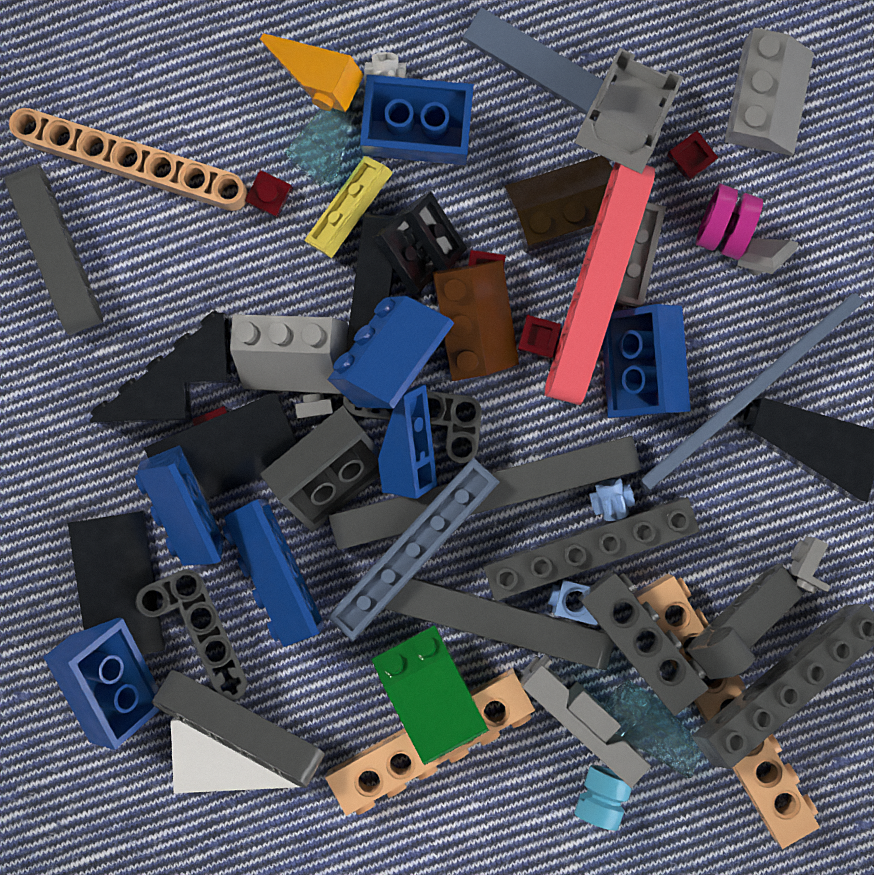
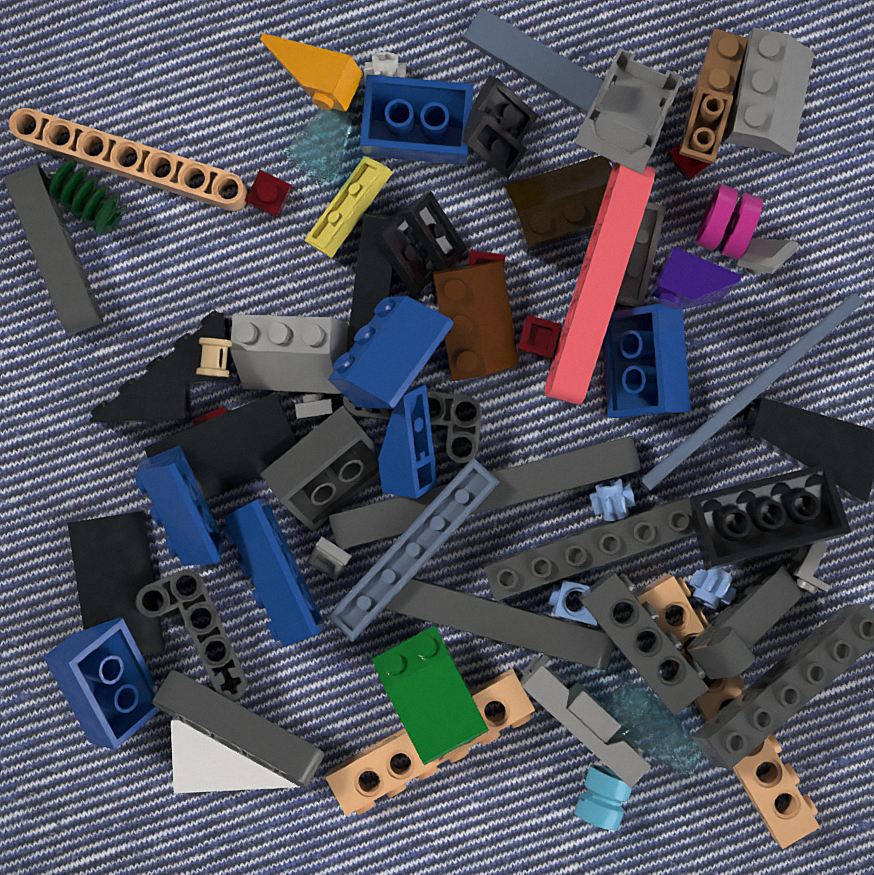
none -> dark green piece [49,158,128,236]
none -> tan bush [196,338,232,377]
none -> light grey tile [307,537,351,580]
none -> black slope [462,75,539,178]
none -> dark purple slope [651,247,742,309]
none -> medium nougat slope [679,29,748,164]
none -> light blue gear [689,568,737,610]
none -> black slope [690,463,851,571]

